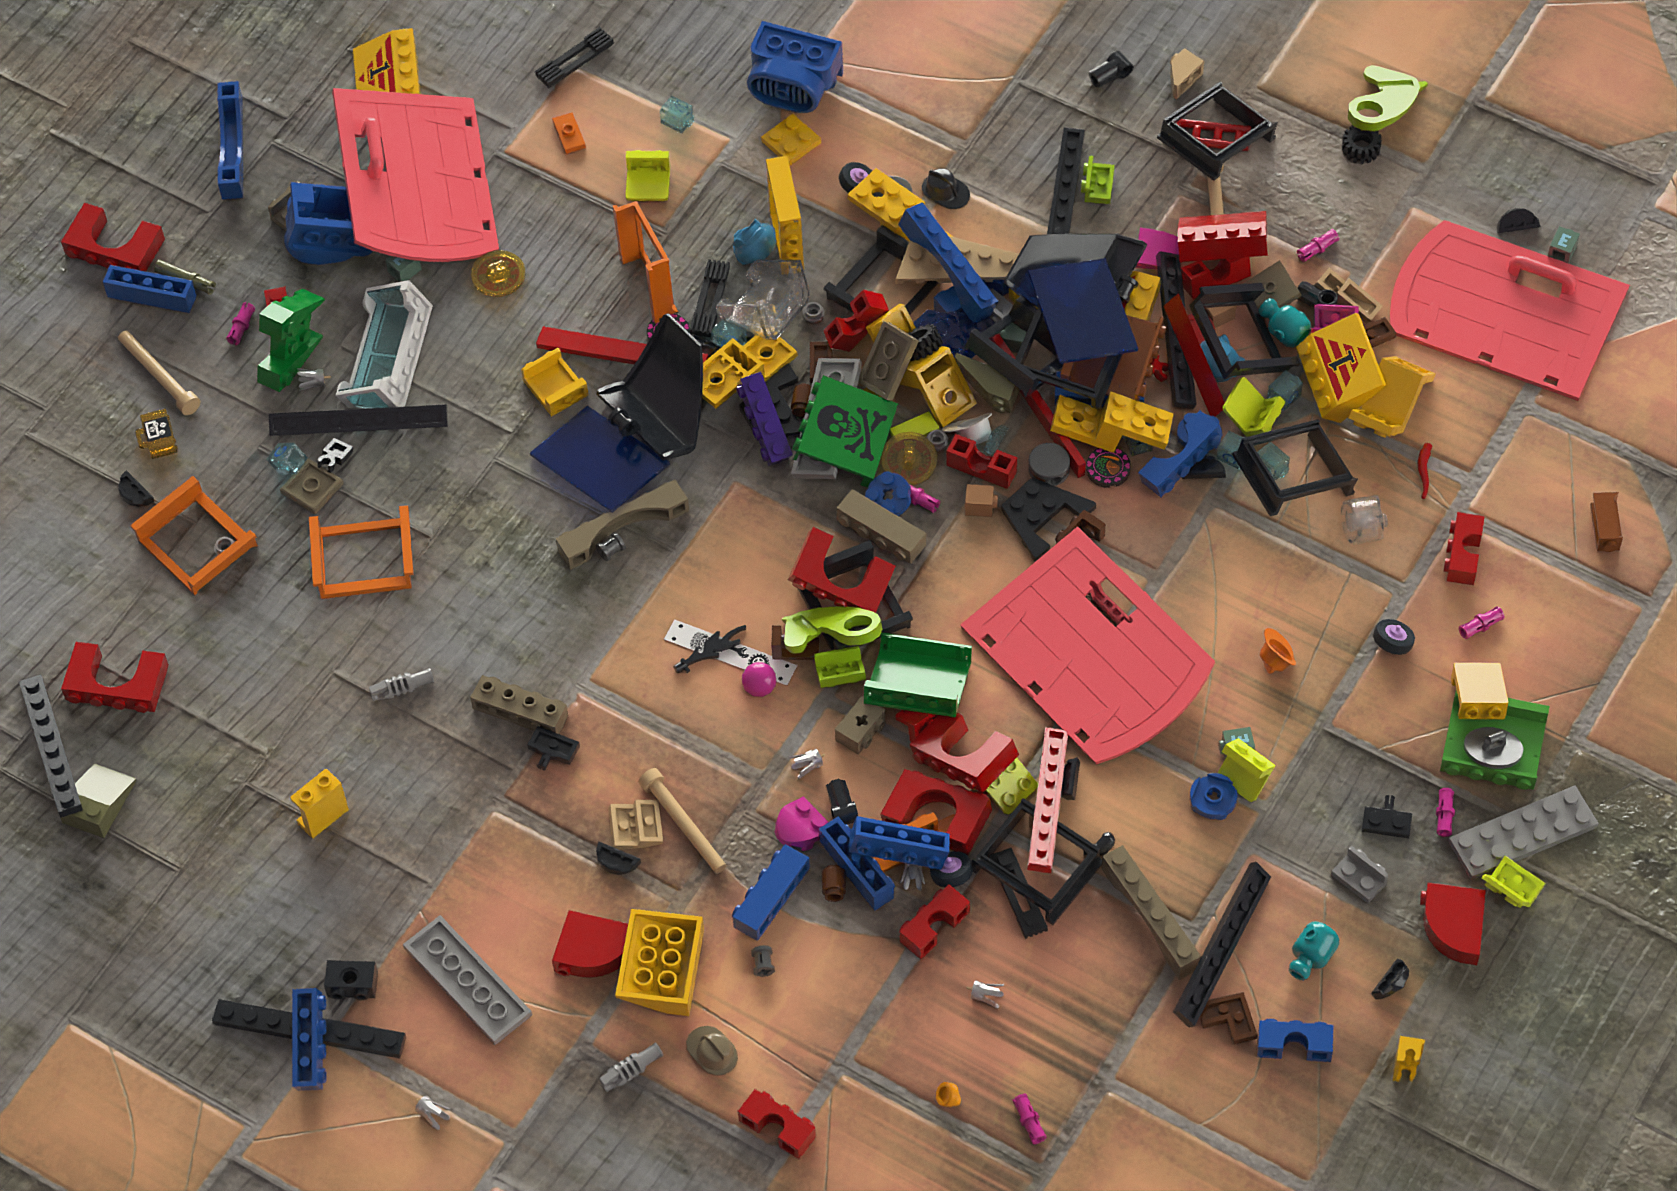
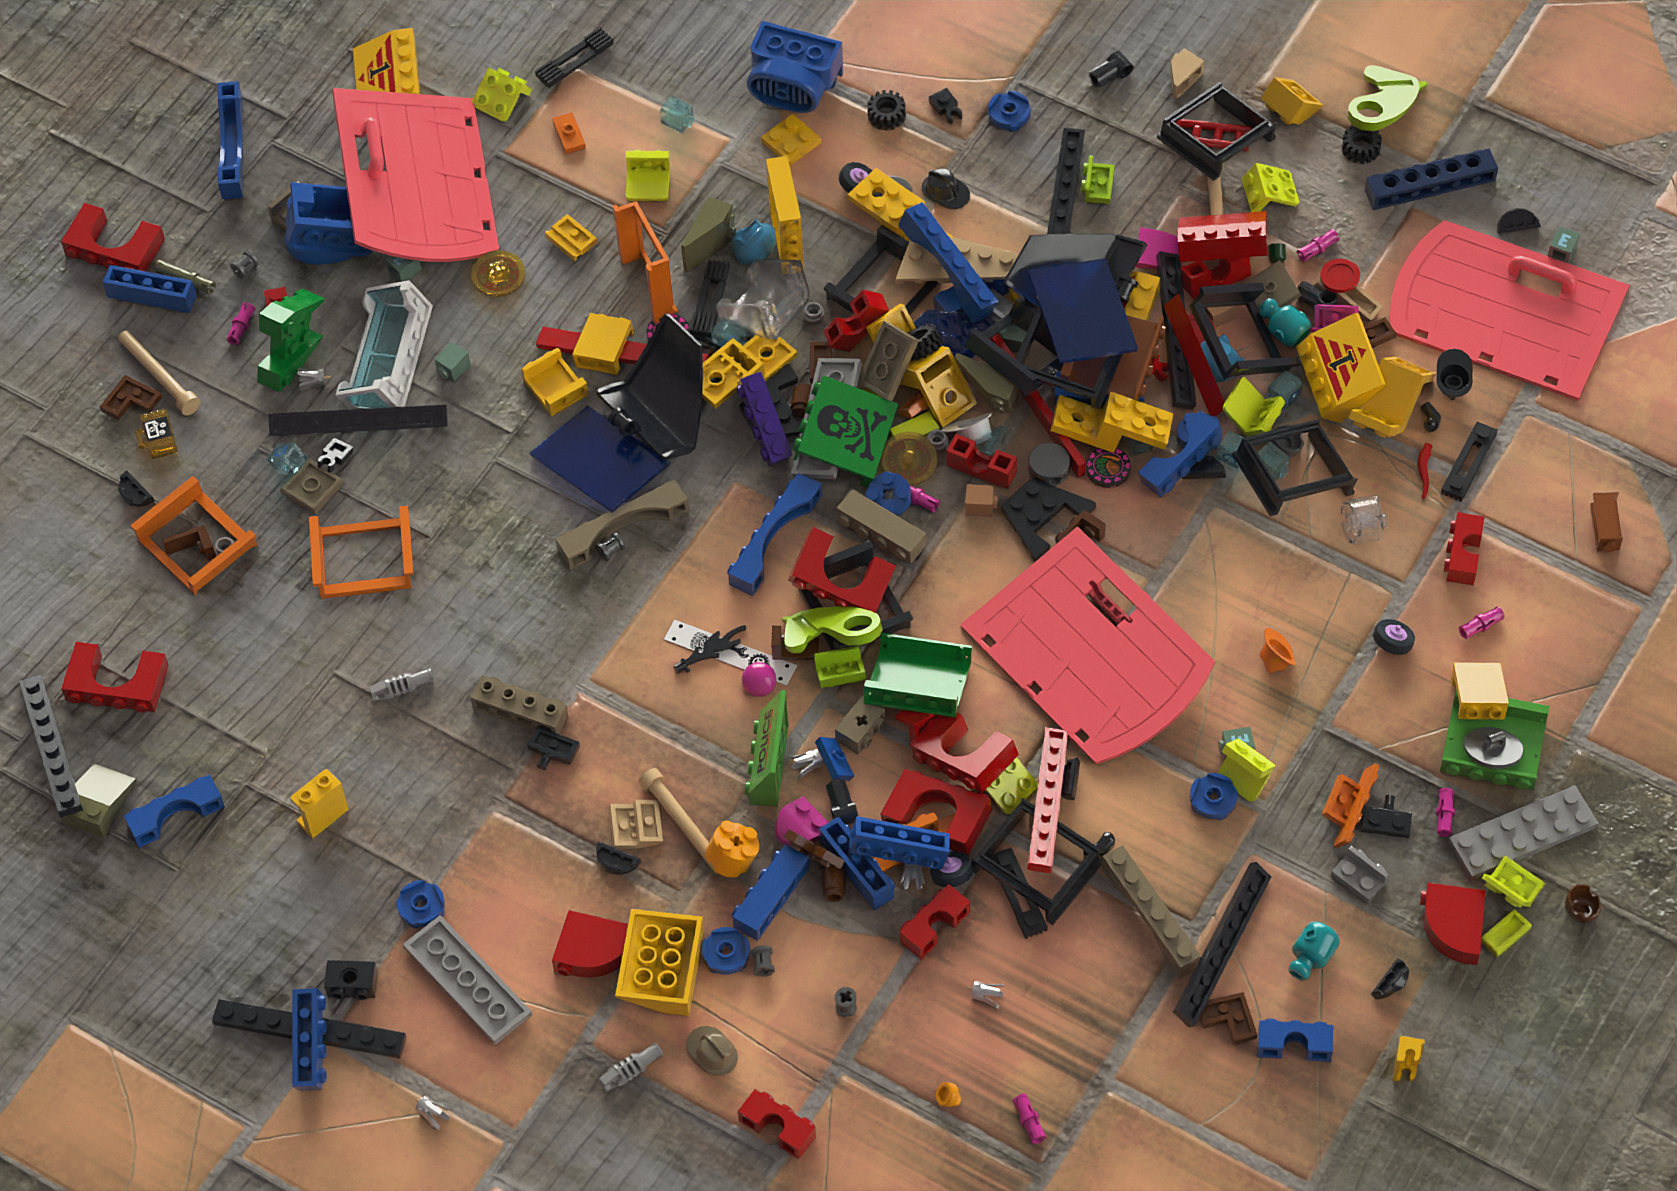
none -> reddish brown plate [99,375,162,420]
none -> blue arch [124,774,225,848]
none -> reddish brown bracket [162,525,216,561]
none -> dark grey bush [230,250,259,279]
none -> blue plate [396,880,445,929]
none -> sand green brick [435,342,471,382]
none -> neon yellow bracket [472,67,532,122]
none -> yellow plate [544,214,597,261]
none -> yellow panel [573,313,634,375]
none -> olive slope [681,197,736,272]
none -> blue plate [702,927,750,975]
none -> light orange brick [705,821,759,878]
none -> blue arch [727,473,822,596]
none -> bright green slope [745,690,789,807]
none -> reddish brown plate [784,829,845,869]
none -> blue plate [815,737,854,781]
none -> dark grey bush [835,987,857,1017]
none -> black tyre [867,90,906,131]
none -> orange plate [897,390,929,418]
none -> black plate [929,88,962,124]
none -> blue plate [988,91,1030,132]
none -> neon yellow bracket [1241,163,1299,212]
none -> yellow slope [1260,77,1323,125]
none -> dark green piece [1268,243,1286,263]
none -> dark grey hair [1270,425,1304,458]
none -> red piece [1320,258,1360,293]
none -> orange bracket [1321,763,1380,848]
none -> dark blue brick [1365,148,1498,210]
none -> black arm [1421,402,1441,432]
none -> black piece [1436,348,1473,400]
none -> black container [1441,421,1498,502]
none -> neon yellow tile [1481,909,1532,957]
none -> reddish brown hair [1565,884,1602,923]

